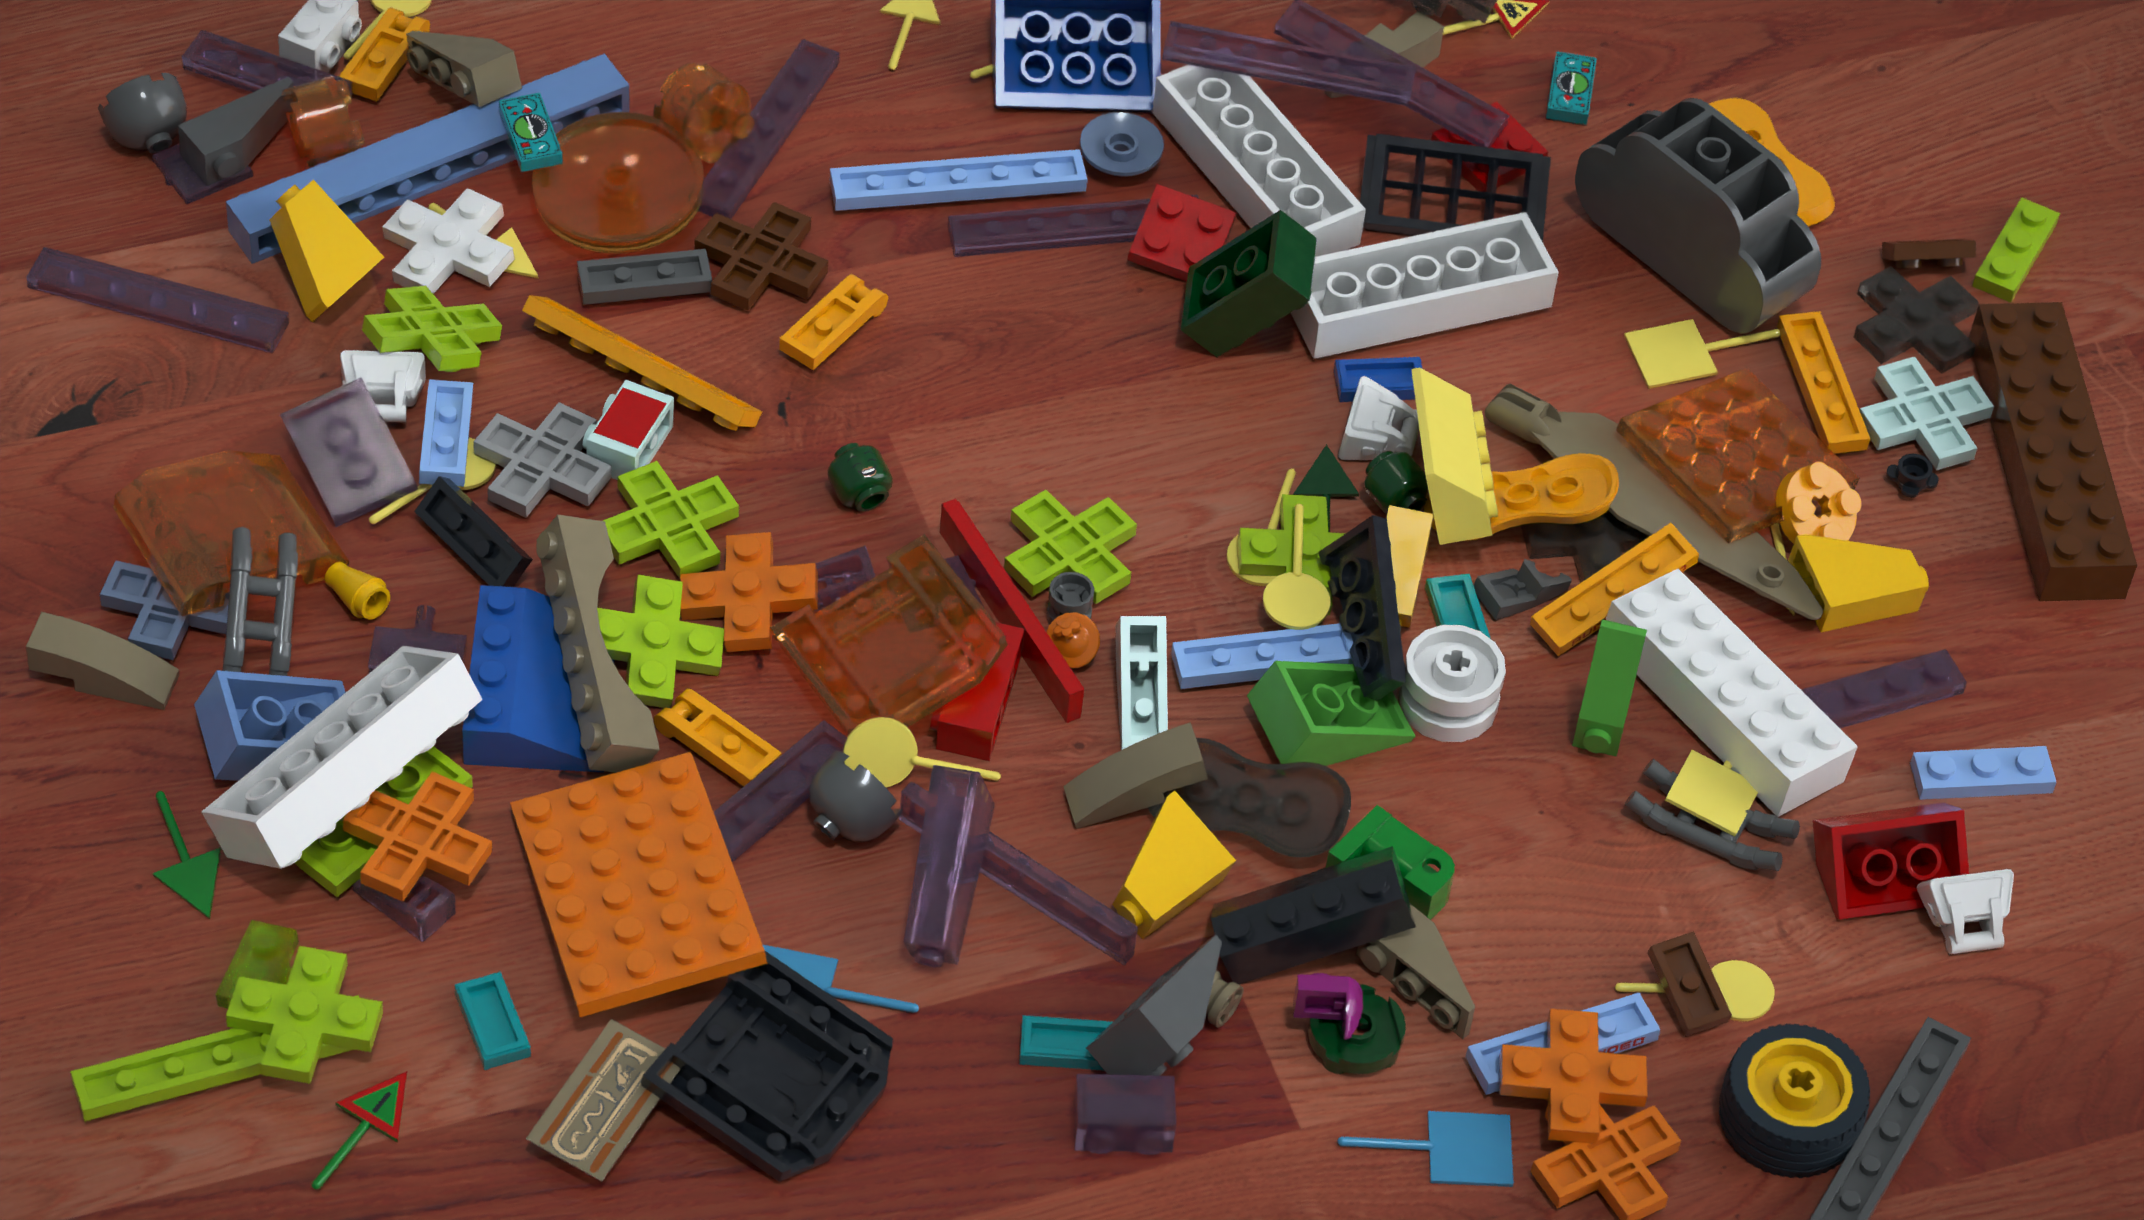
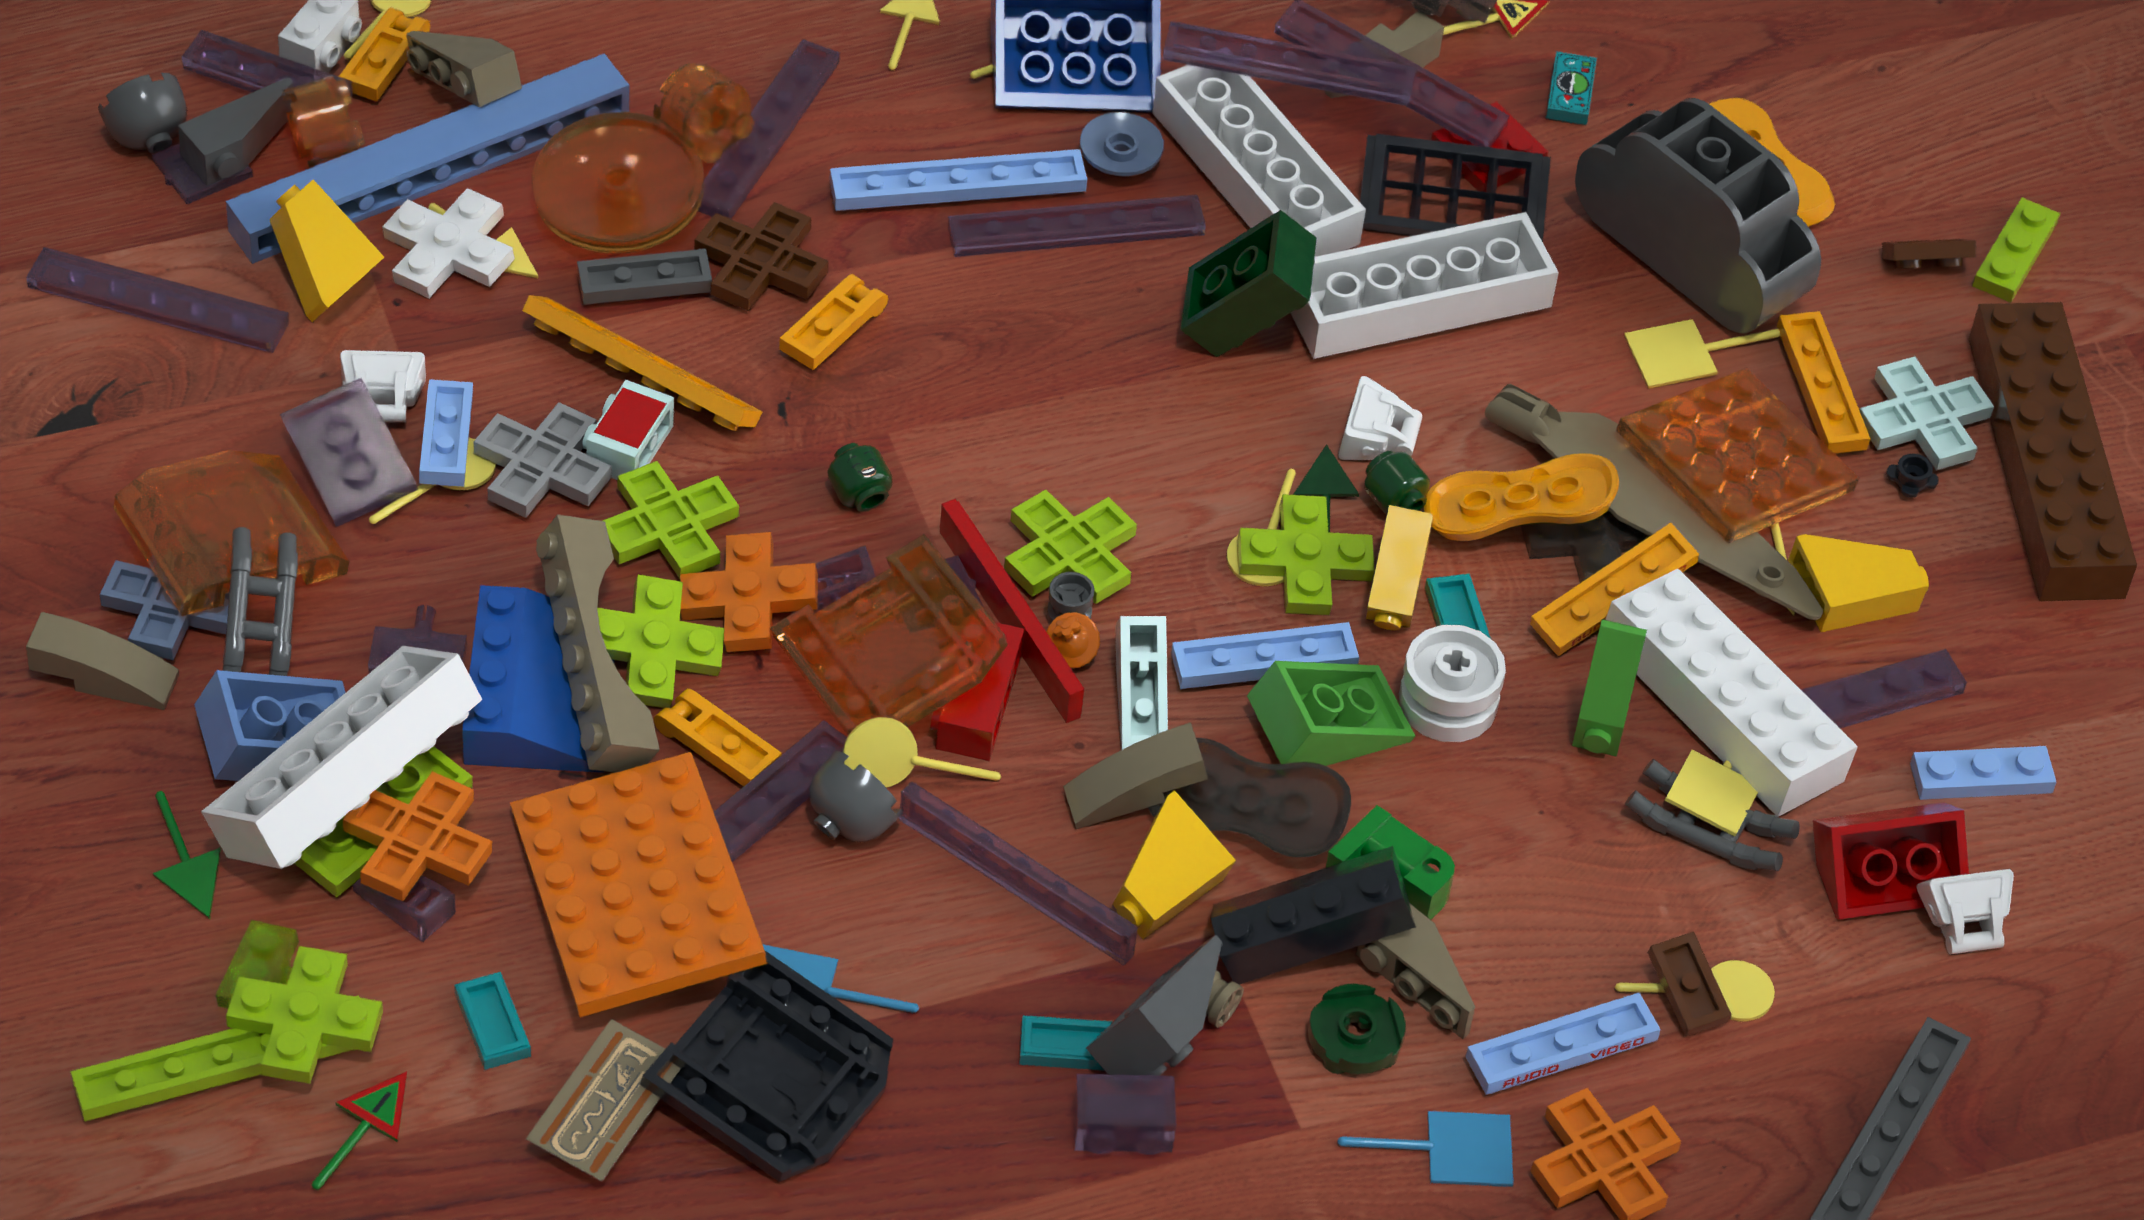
yellow cone [325,562,390,620] -> none
lime plate [362,285,502,372] -> none
black plate [414,476,533,587] -> none
teal tile [499,92,563,172] -> none
clear purple slope [903,765,995,967] -> none
red plate [1127,184,1237,282] -> none
light yellow piece [1263,504,1331,630] -> none
magenta plate [1293,973,1363,1040] -> none
black wing [1318,515,1406,700] -> none
blue tile [1334,357,1423,402] -> none
light yellow slope [1411,368,1498,545] -> none
dark grey slope [1474,559,1572,620] -> none
orange plate [1500,1008,1647,1144] -> none
black wheel [1719,1024,1870,1178] -> none
light orange plate [1776,462,1861,544] -> none
clear smoke plate [1853,266,1979,374] -> none

